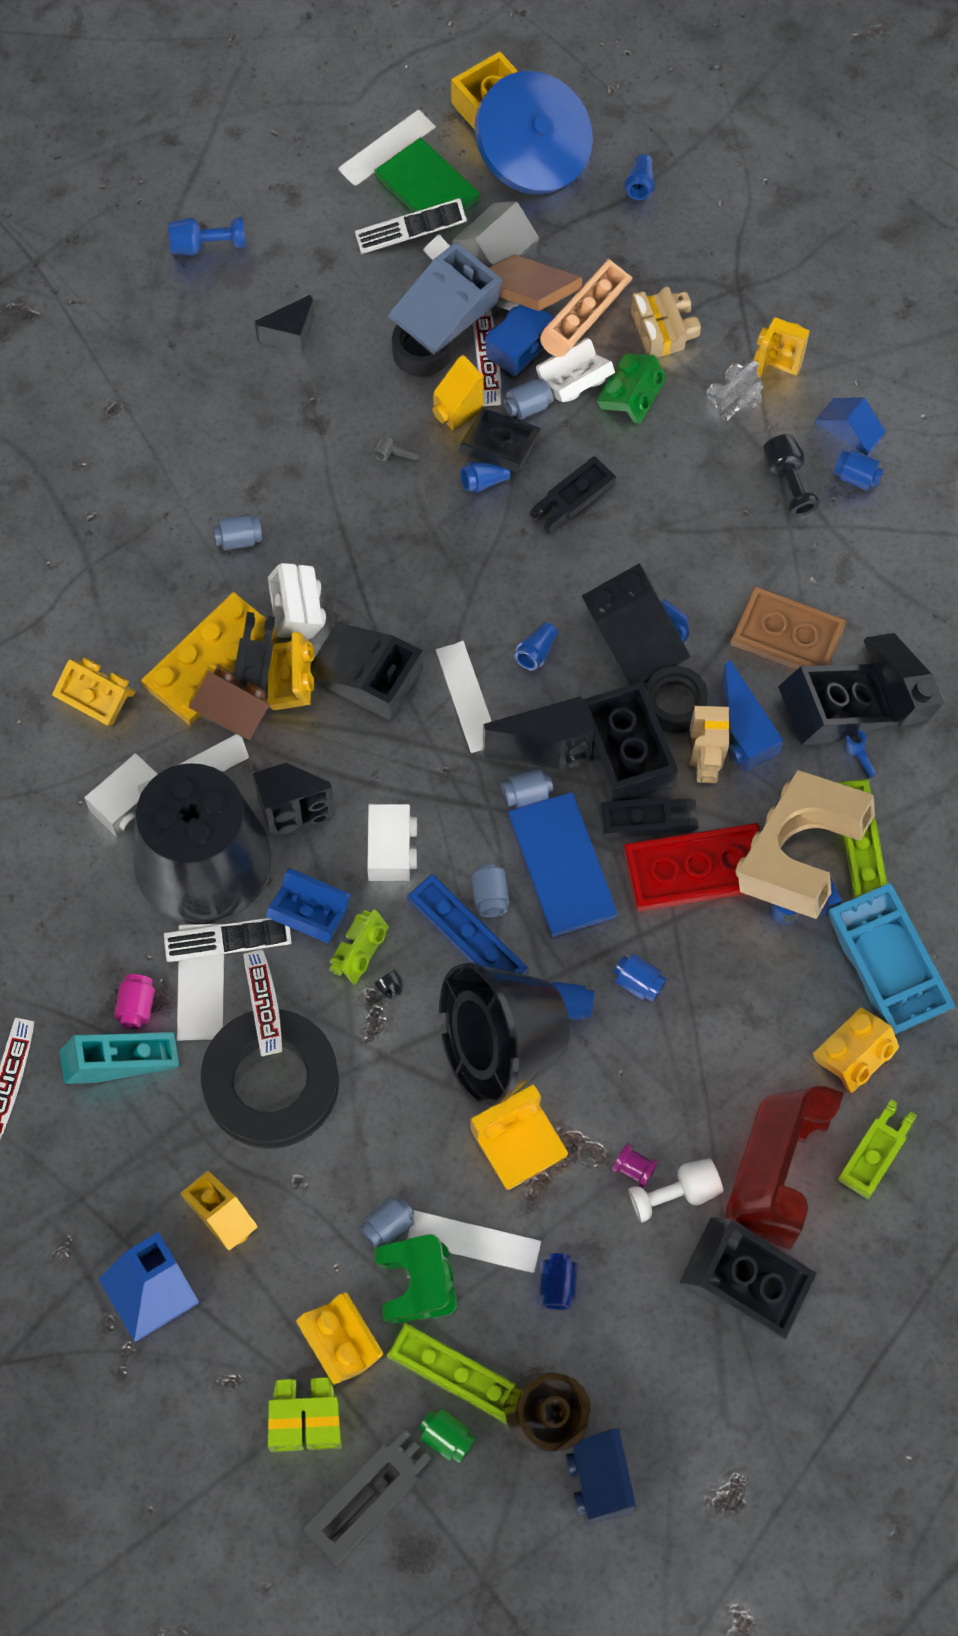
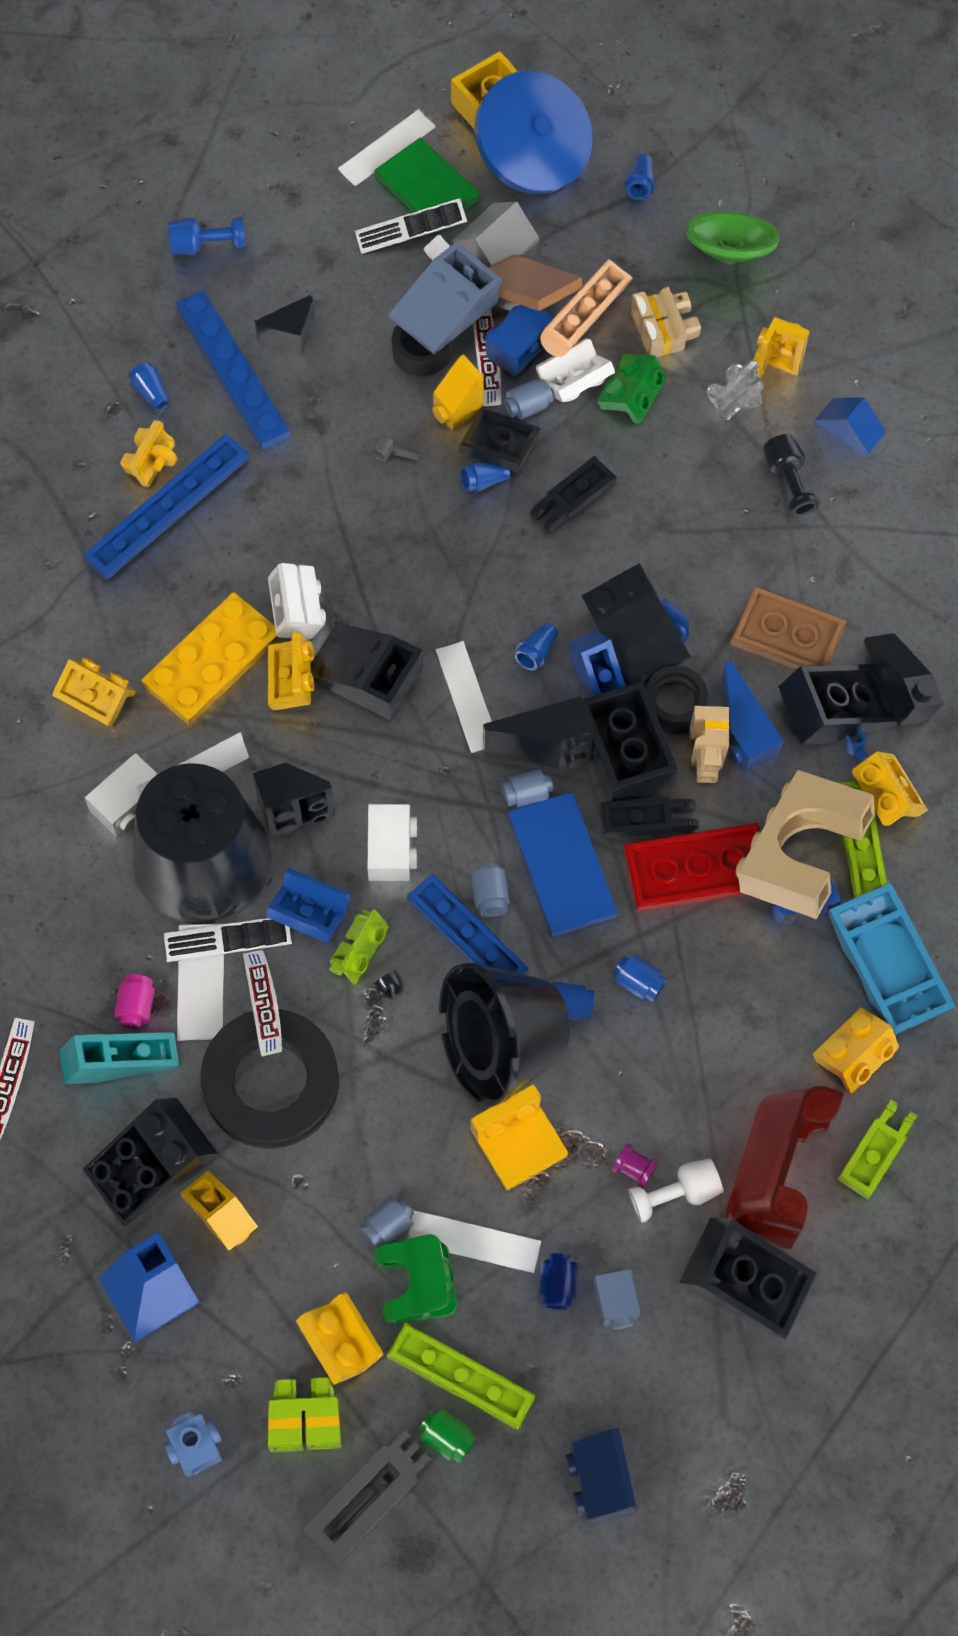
reddish brown brick [189,665,270,741] -> none
sand blue brick [213,514,262,551] -> none
black hinge [234,612,275,690] -> none
dark brown brick [504,1373,591,1451] -> none
blue brick [833,450,884,491] -> none
none -> blue plate [83,433,249,580]
none -> black slope [83,1098,218,1226]
none -> yellow hips [120,420,178,487]
none -> blue cone [129,362,171,411]
none -> medium blue brick [164,1413,223,1478]
none -> blue plate [176,290,291,451]
none -> blue slope [567,630,626,697]
none -> sand blue brick [593,1269,641,1330]
none -> bright green dish [686,211,779,264]
none -> yellow bracket [852,751,928,826]

